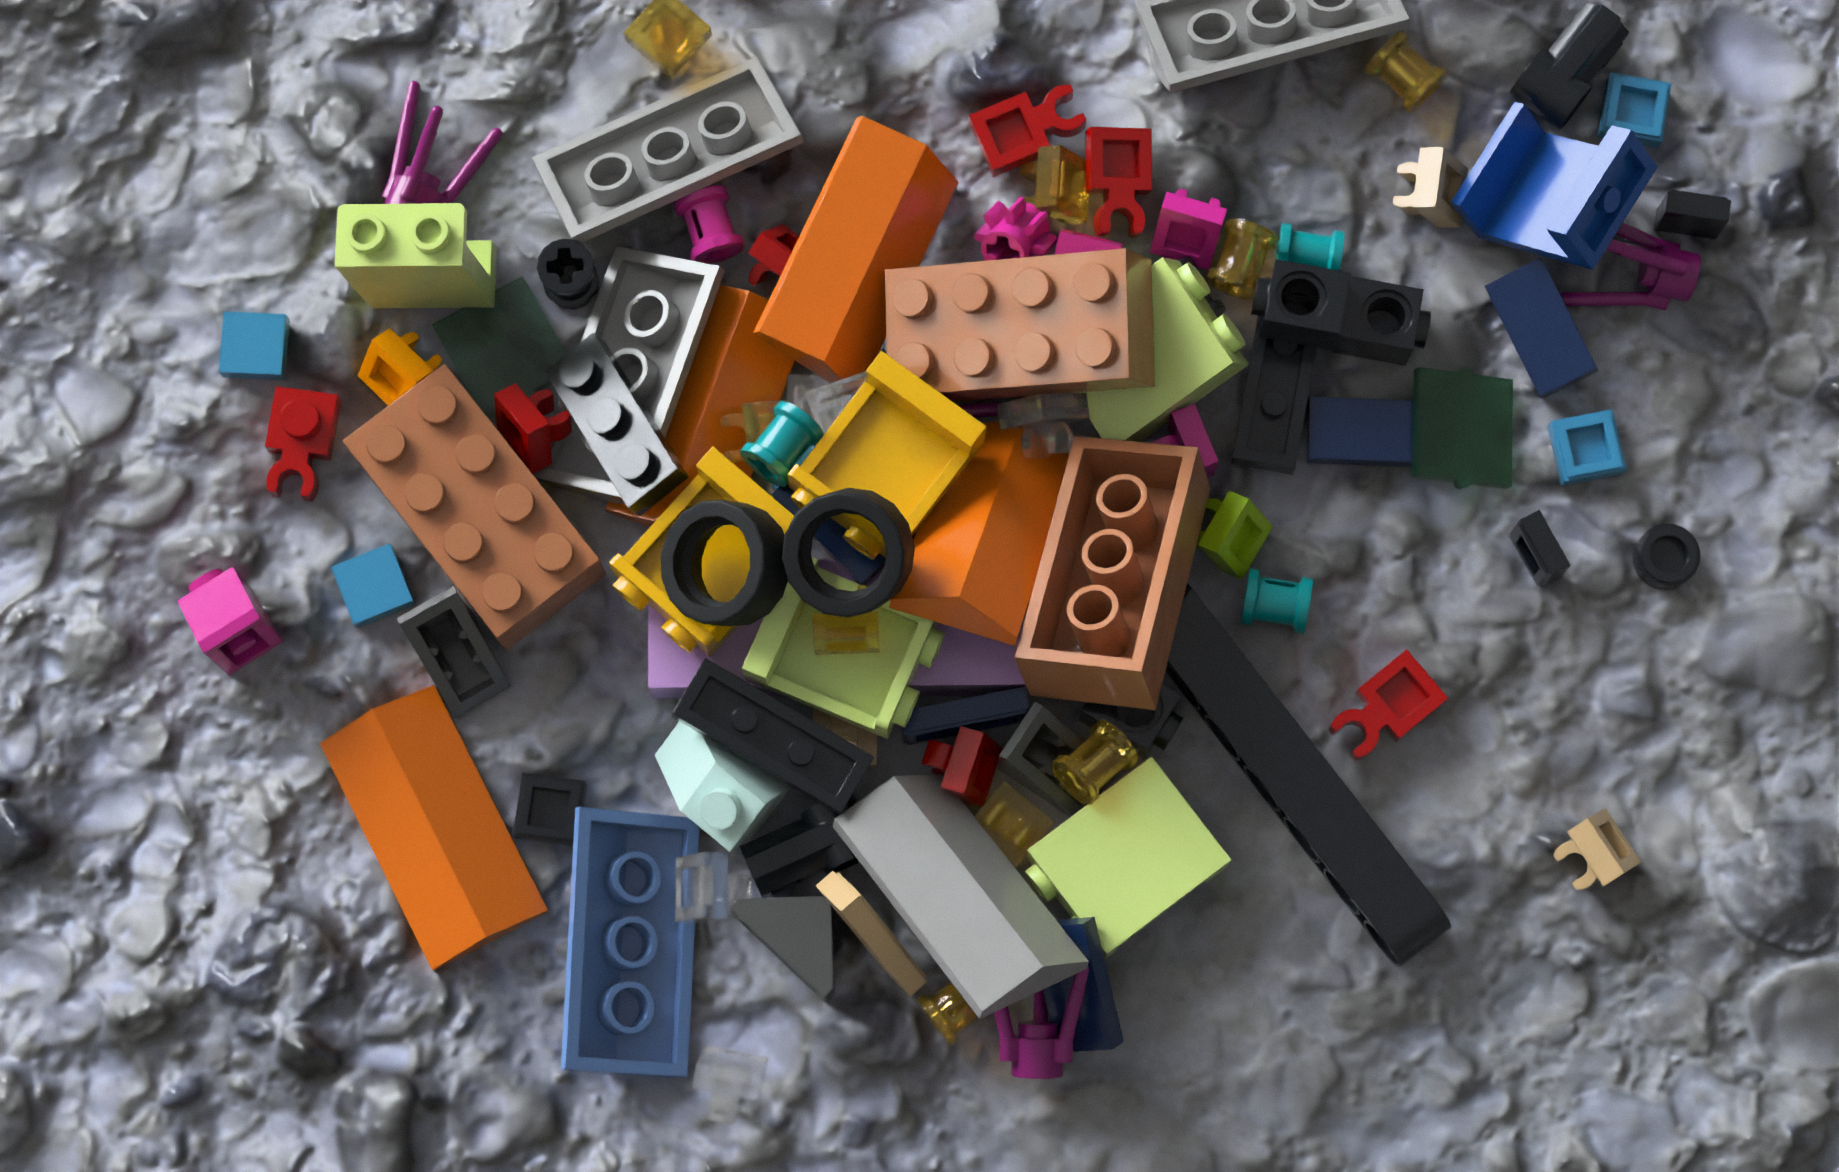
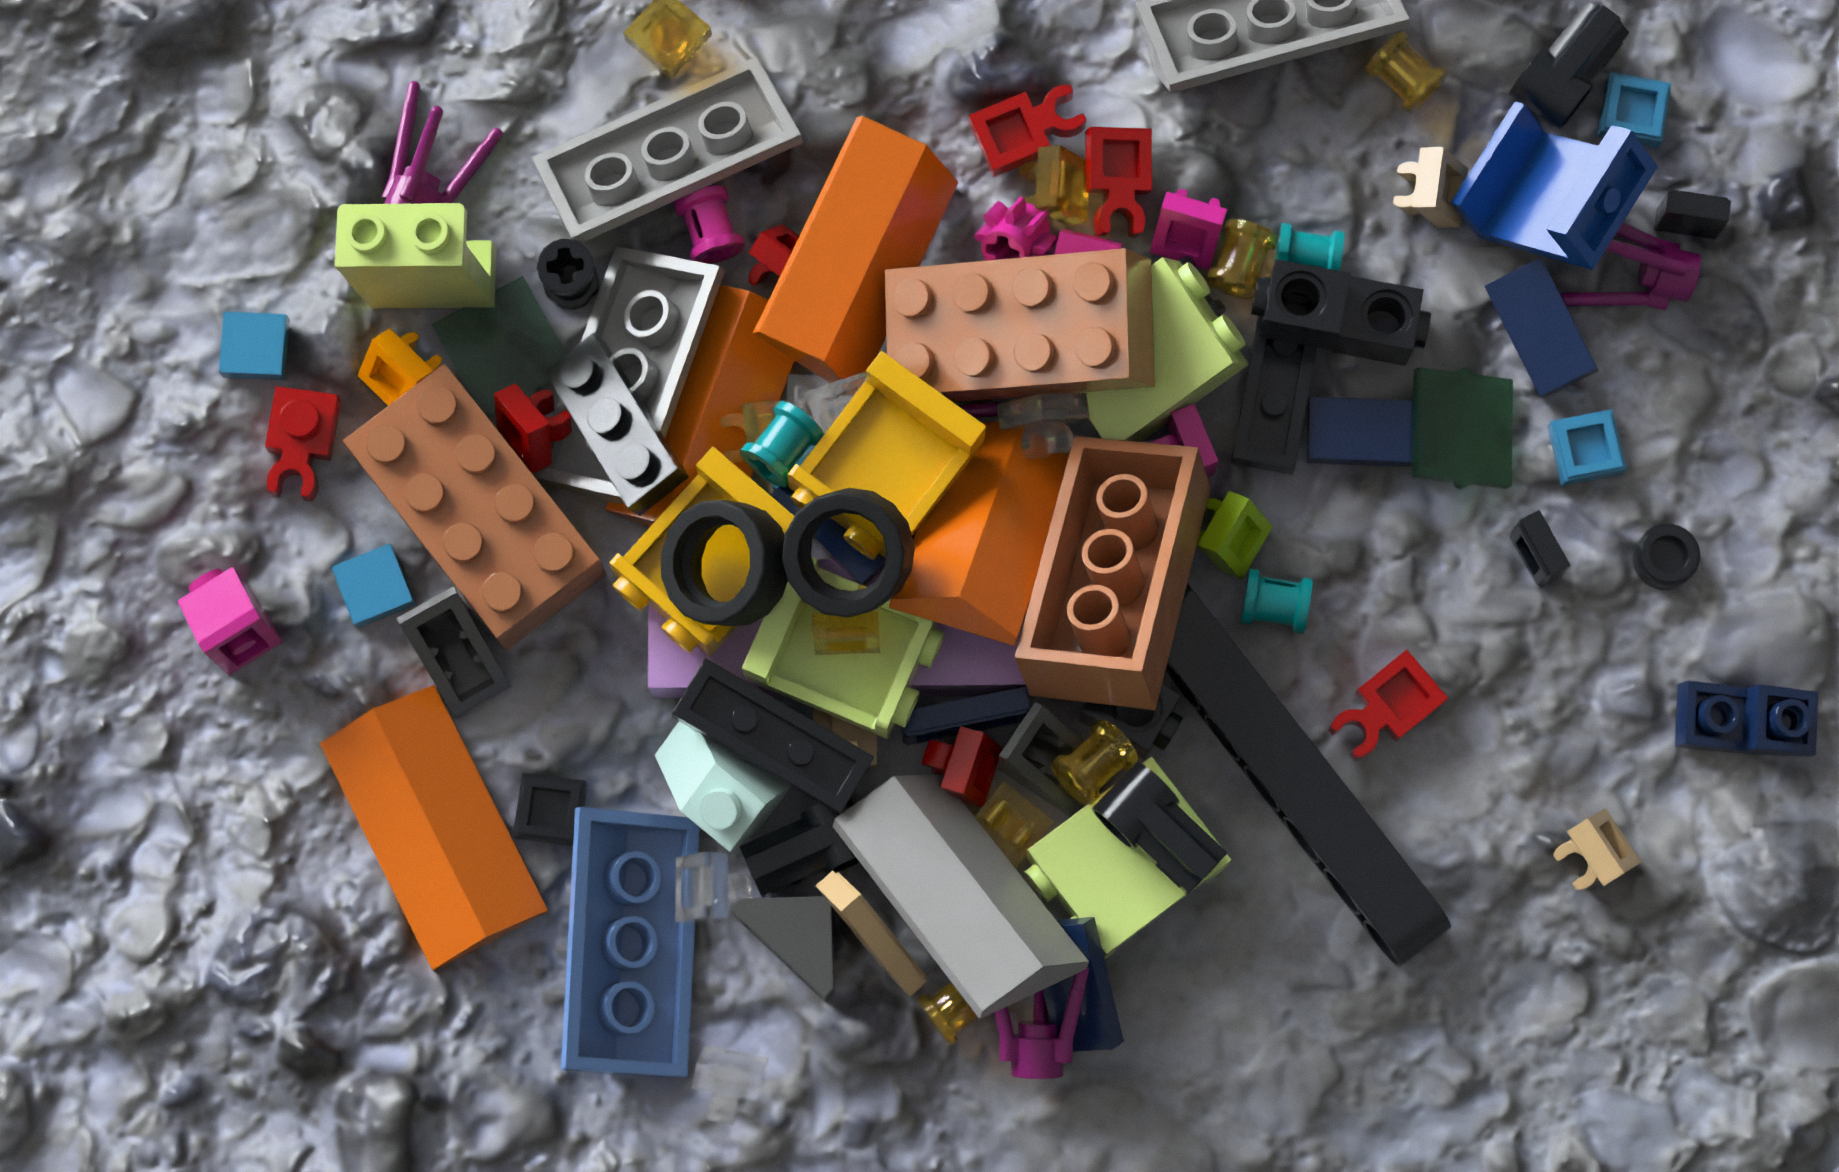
none -> black piece [1092,762,1227,895]
none -> dark blue slope [1675,680,1818,757]

